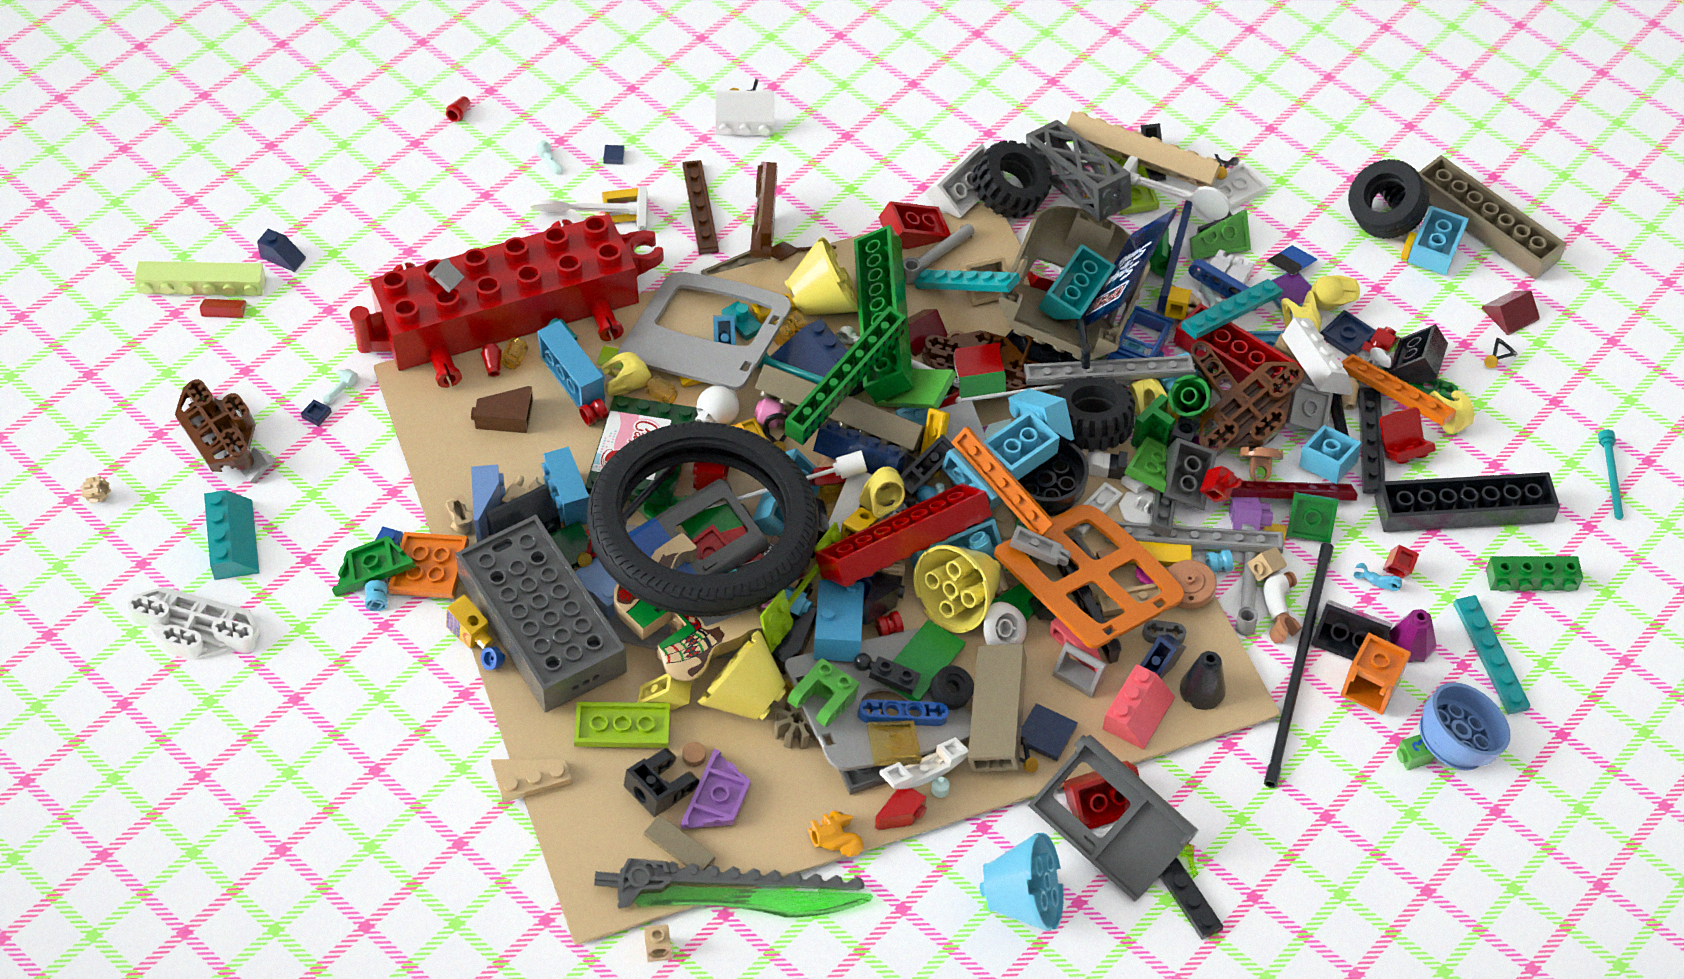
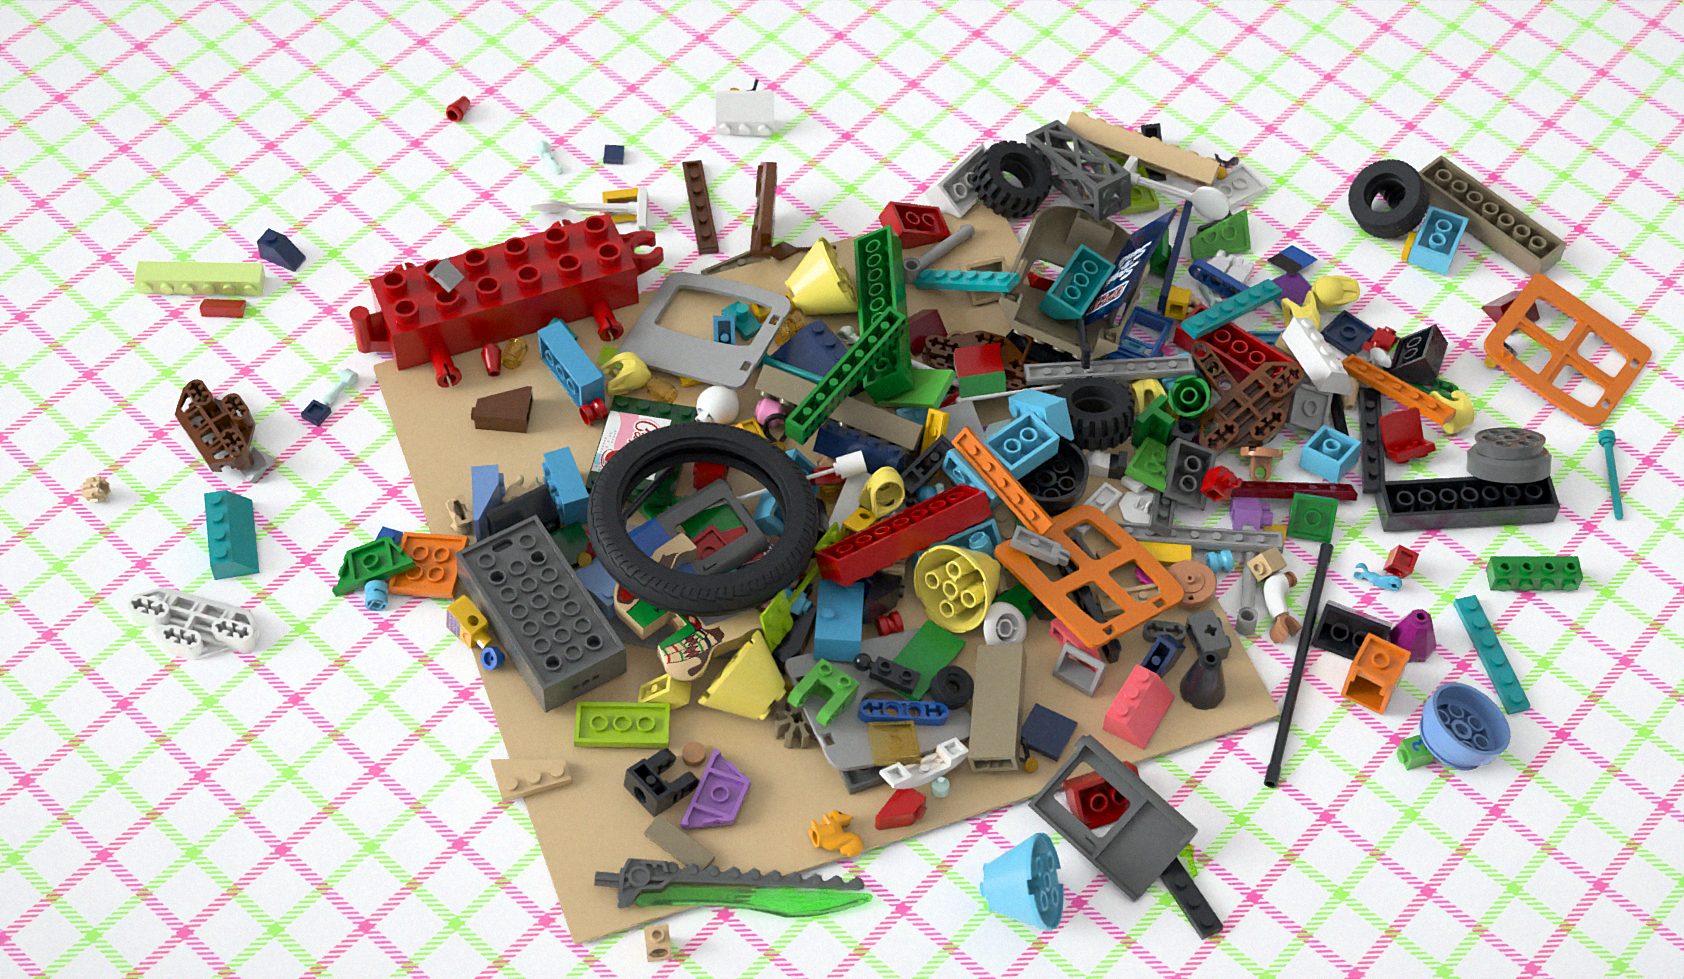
none -> dark grey brick [1185,609,1232,660]
none -> dark grey wheel [1466,427,1552,483]
none -> orange window [1483,273,1652,427]

